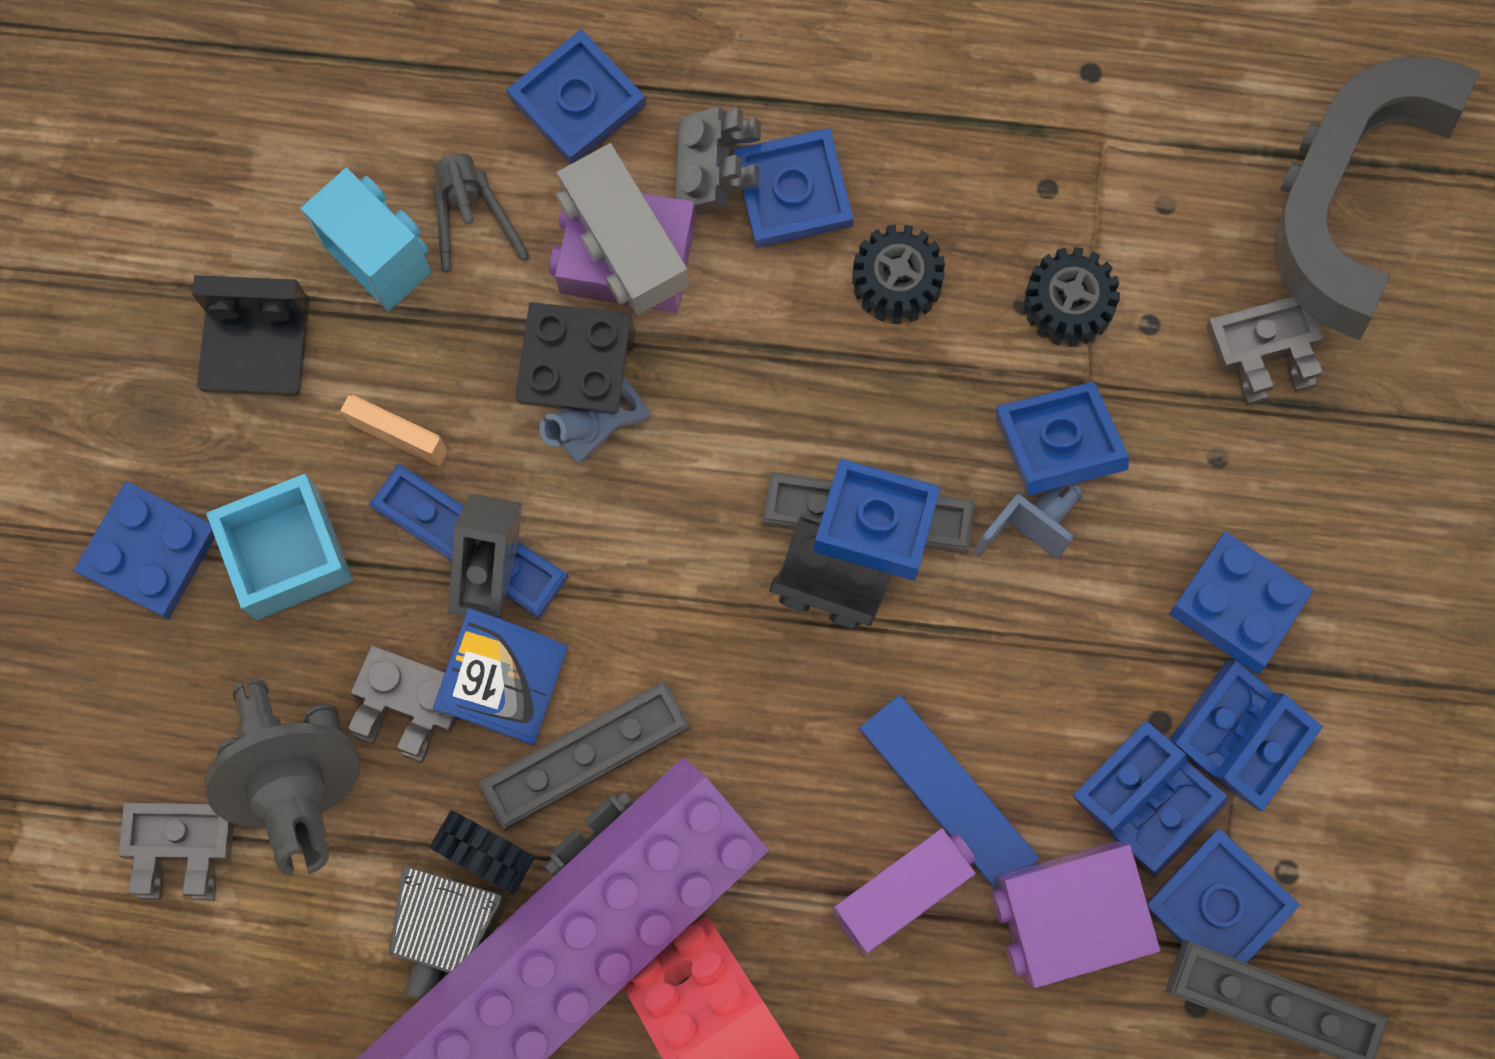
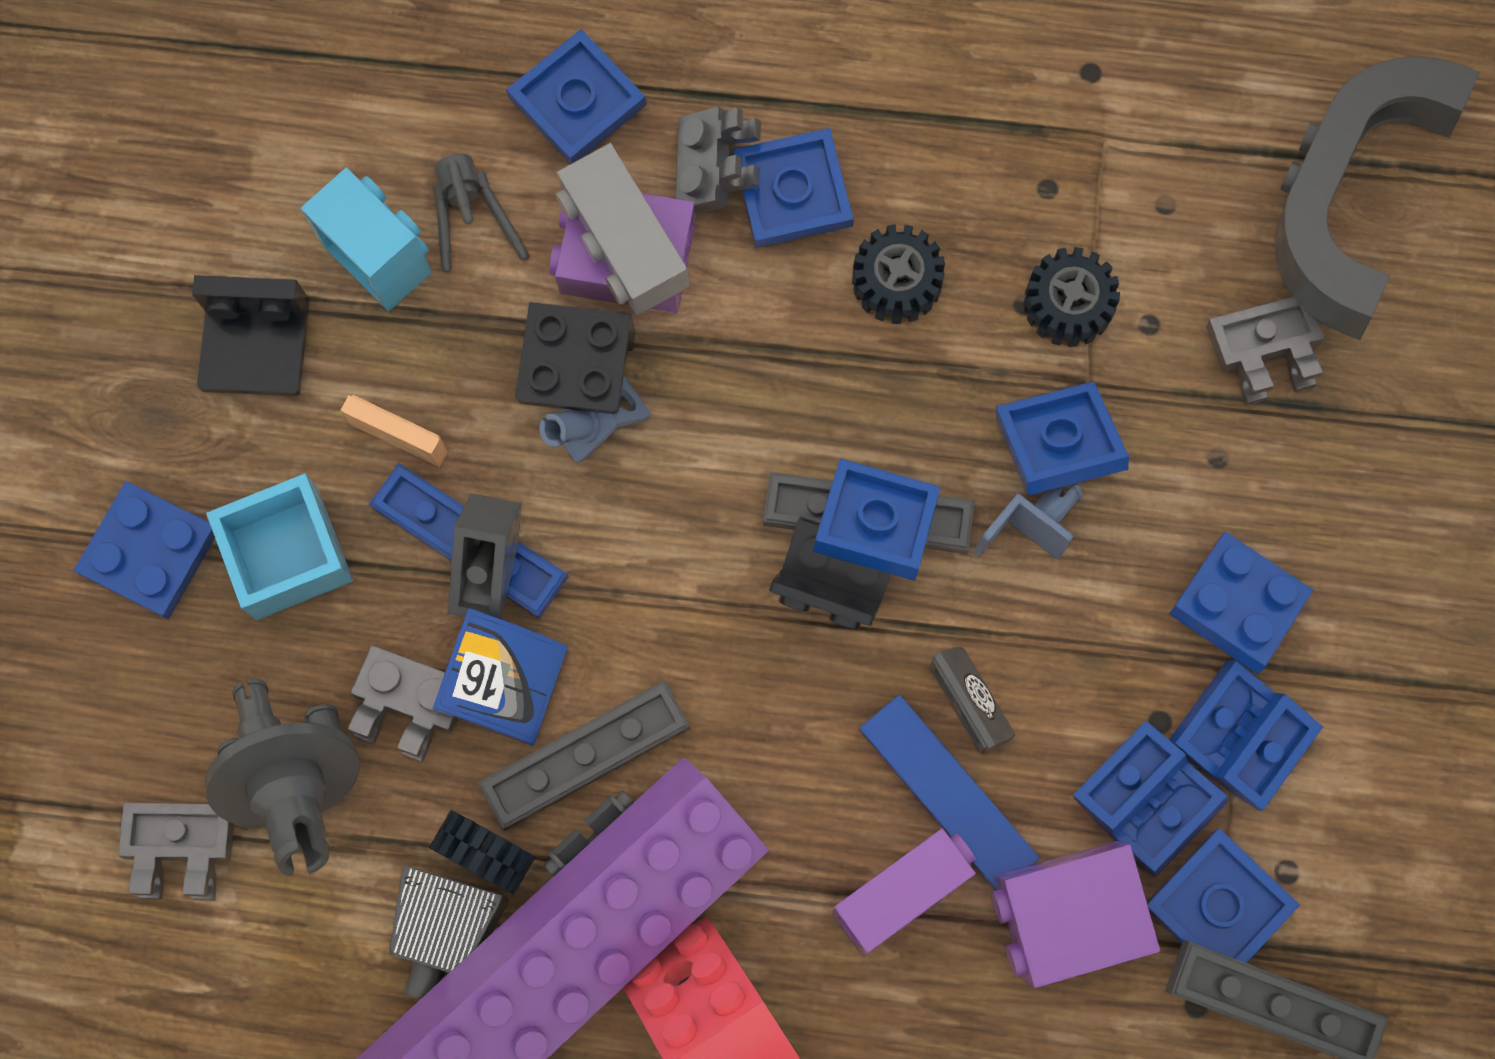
none -> dark grey slope [929,647,1015,755]

